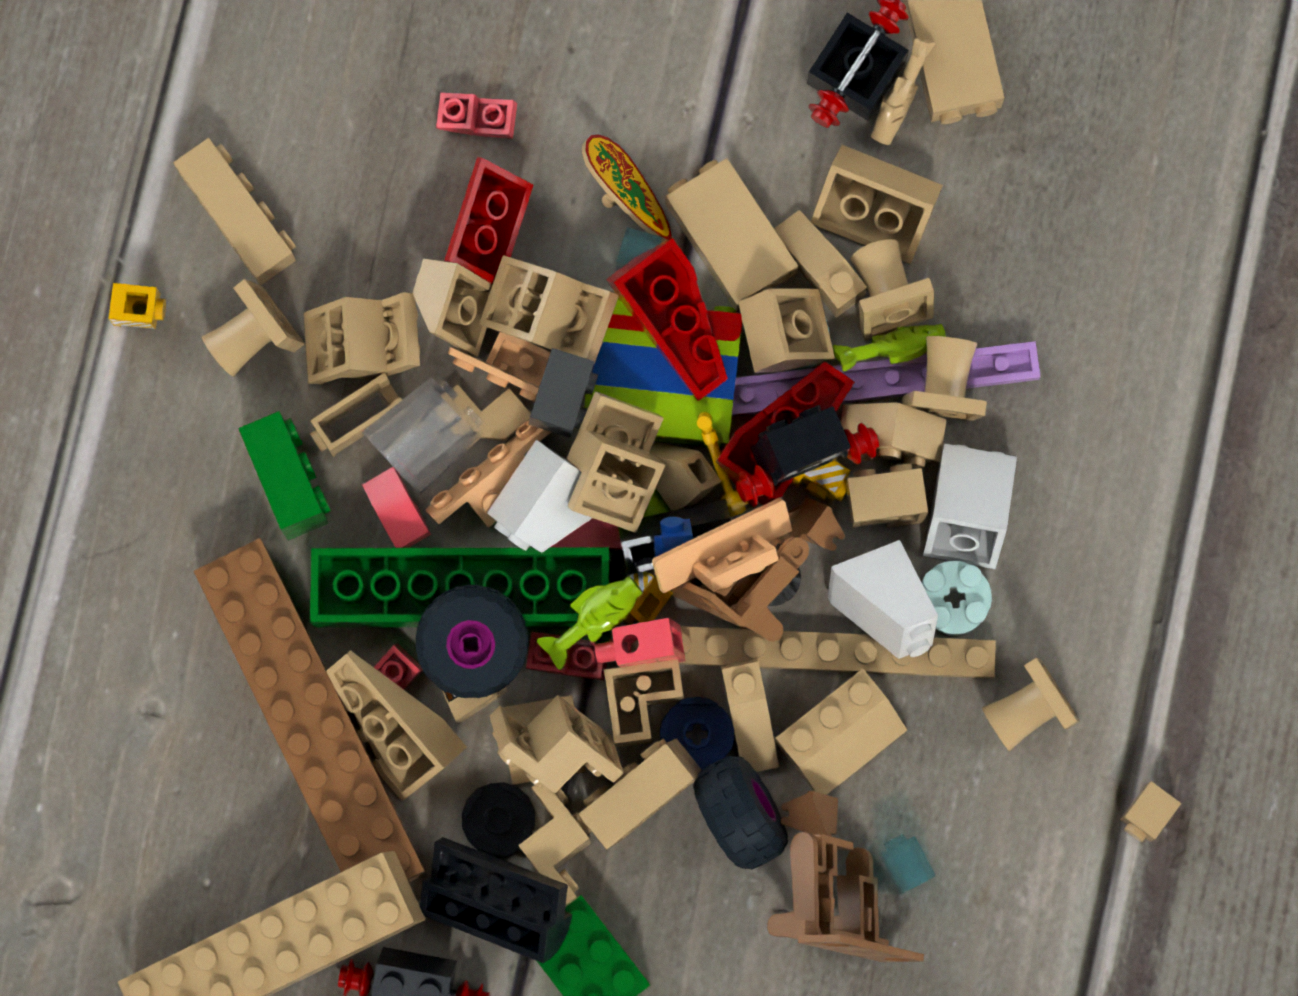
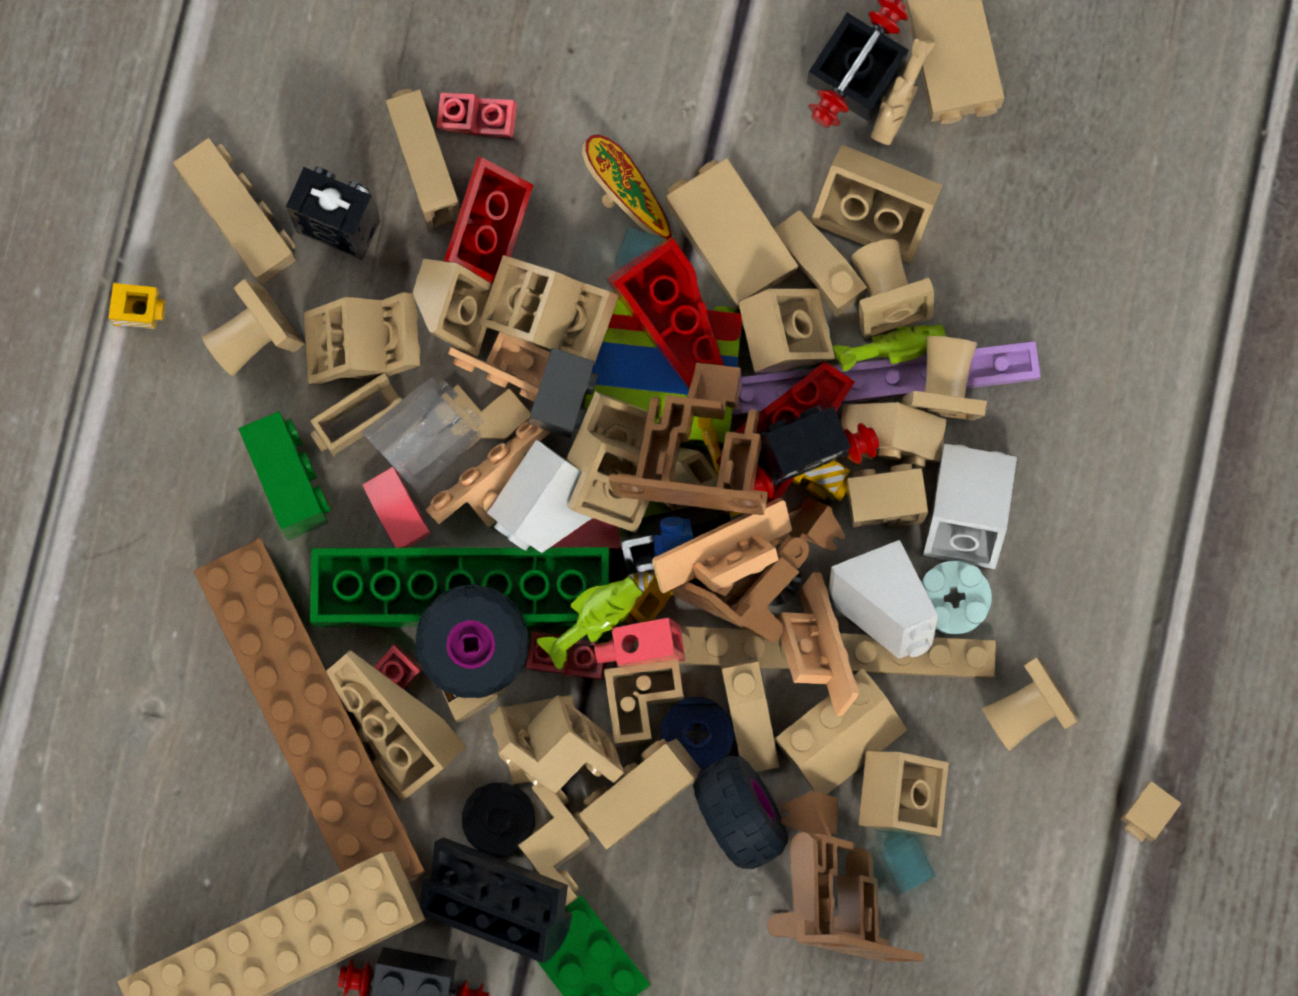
none -> black piece [286,167,380,260]
none -> tan slope [385,89,460,230]
none -> medium nougat container [609,363,768,515]
none -> light nougat bracket [777,572,858,716]
none -> tan slope [858,751,949,837]

